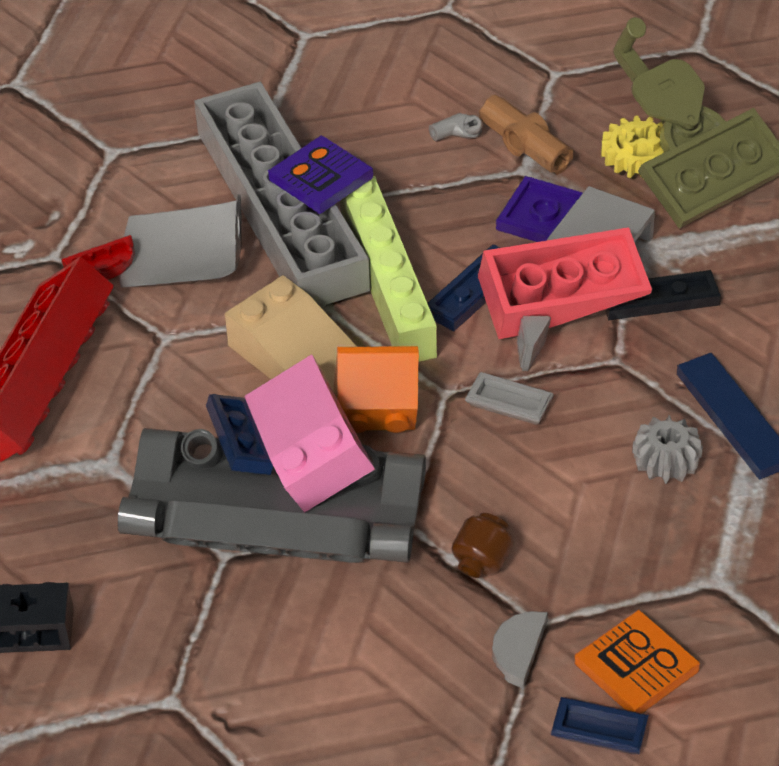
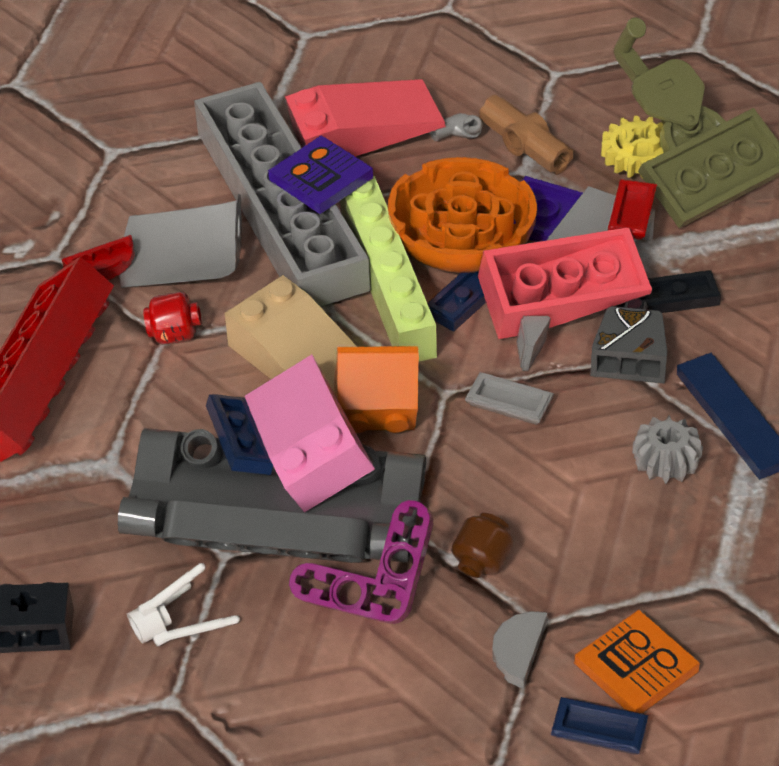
none -> white plant [127,563,240,647]
none -> red head [143,292,202,345]
none -> coral slope [285,79,446,157]
none -> magenta beam [289,500,433,624]
none -> orange brick [388,157,537,273]
none -> dark grey torso [590,298,667,384]
none -> red tile [608,179,657,240]

